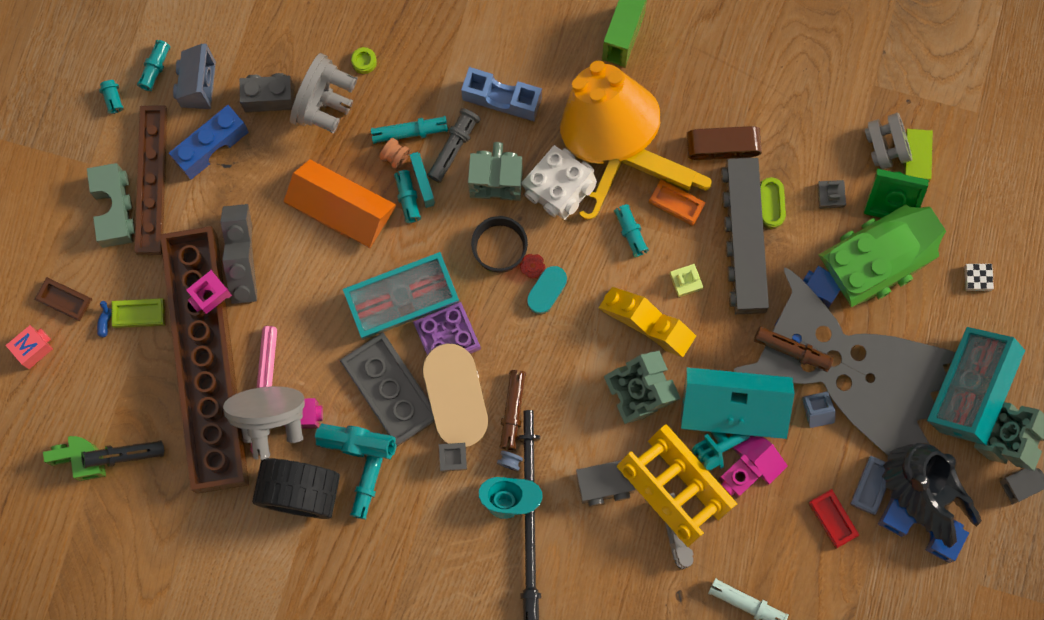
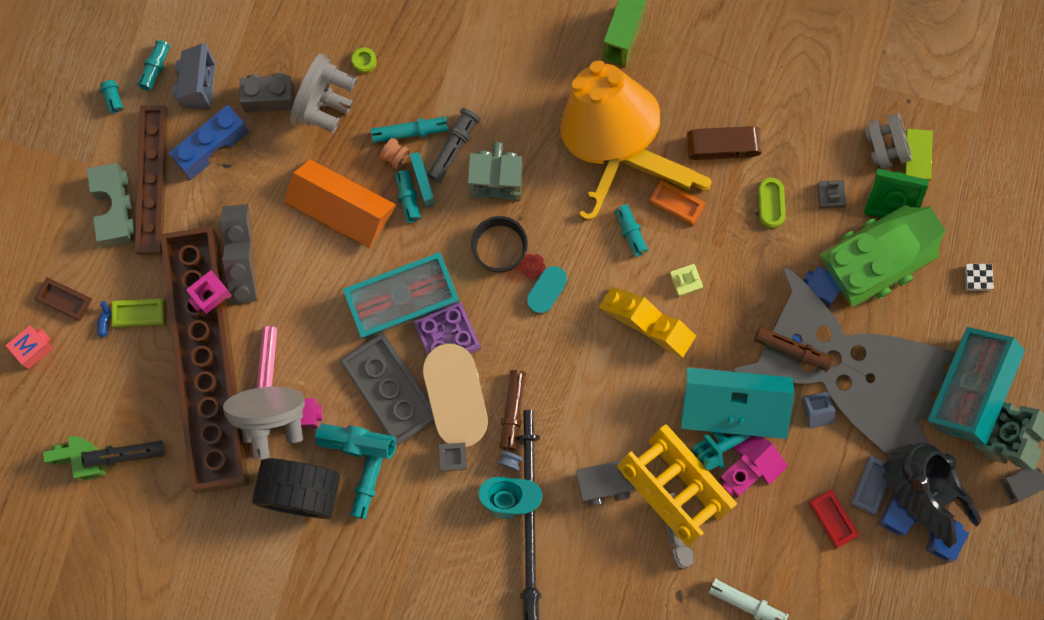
medium blue arch [461,67,542,121] -> none
white brick [522,145,597,220] -> none
sand green brick [604,351,681,424] -> none
dark grey brick [721,158,769,315] -> none

